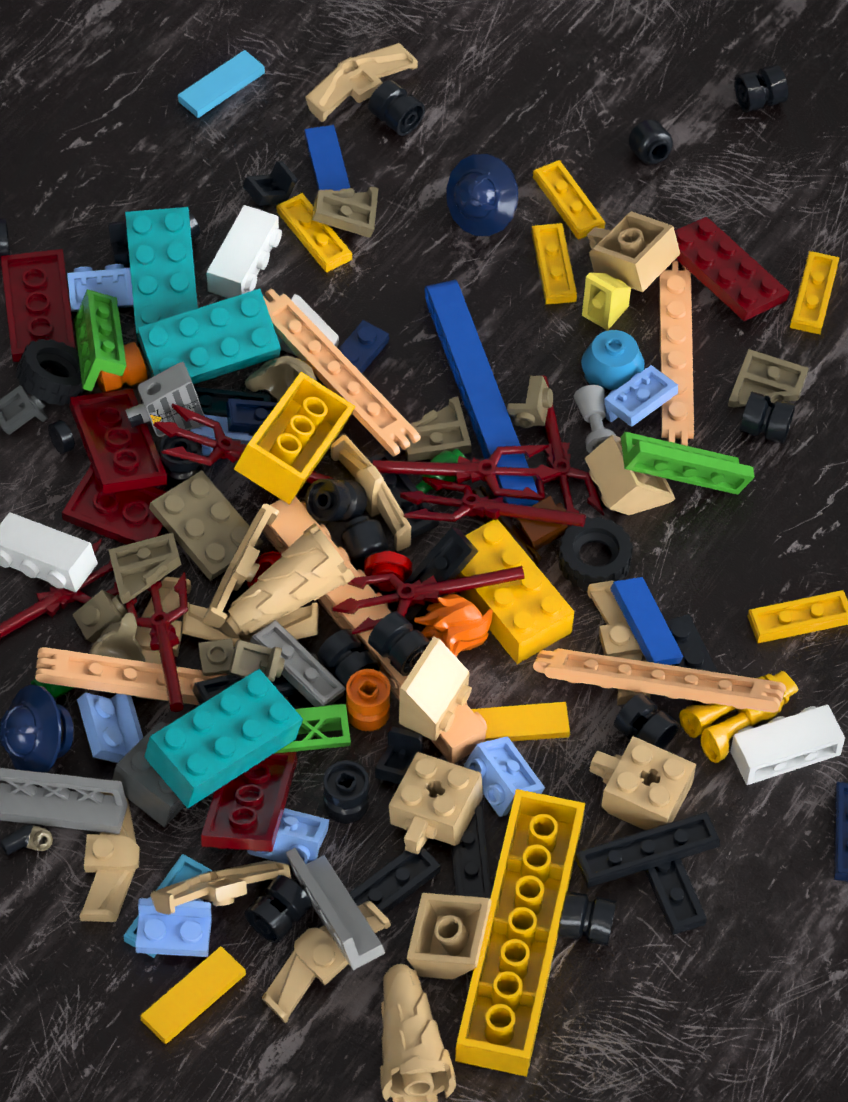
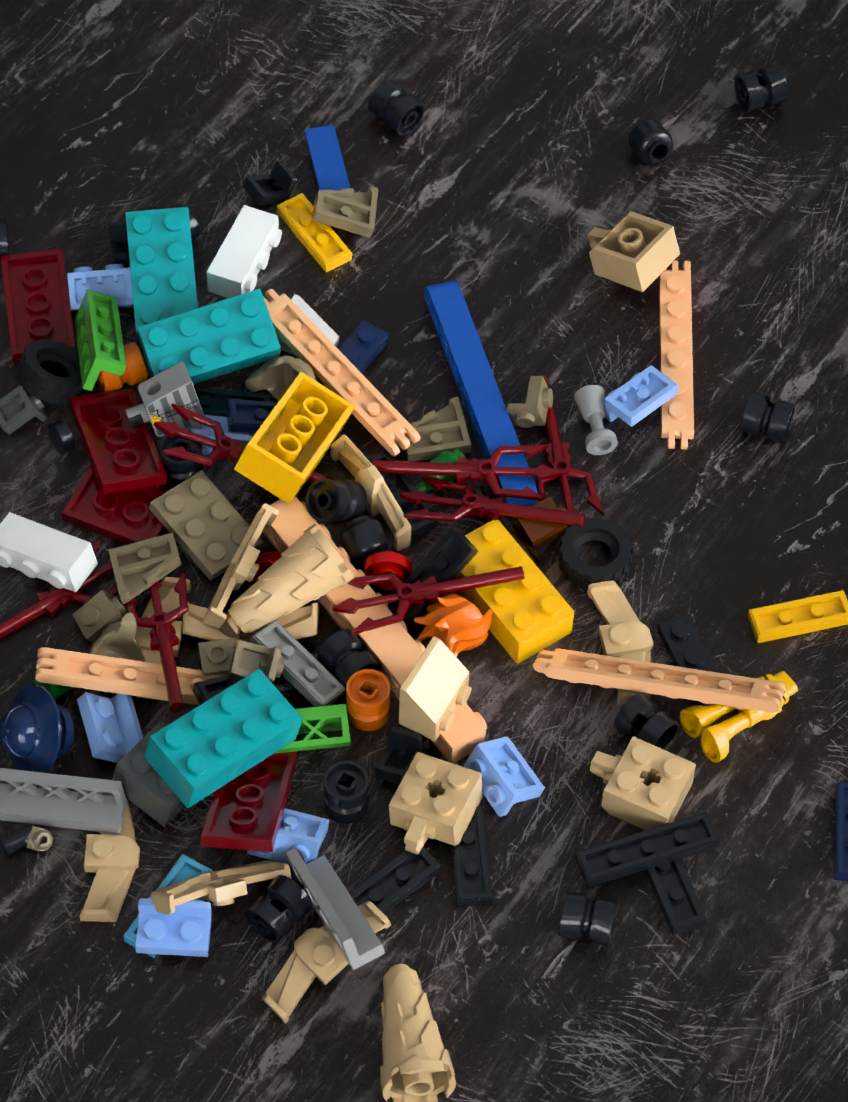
yellow tile [140,946,246,1045] -> none
medium azure tile [178,50,265,118] -> none
tan plate [305,43,418,123] -> none
black wheel [368,611,430,676] -> none
tan slope [407,893,492,980] -> none
dark blue helmet [446,154,518,236] -> none
yellow brick [455,789,585,1077] -> none
yellow tile [471,702,570,742] -> none
yellow tile [531,223,577,305] -> none
yellow tile [533,160,605,240] -> none
dark azure cone [581,330,645,390] -> none
light yellow slope [582,273,631,331] -> none
tan slope [585,435,676,515] -> none
blue tile [610,577,684,665] -> none
bright green fence [621,432,755,495] -> none
dark red plate [675,216,790,321] -> none
dark tan wing [728,349,809,407] -> none
white brick [730,704,845,785] -> none
yellow tile [790,251,839,335] -> none

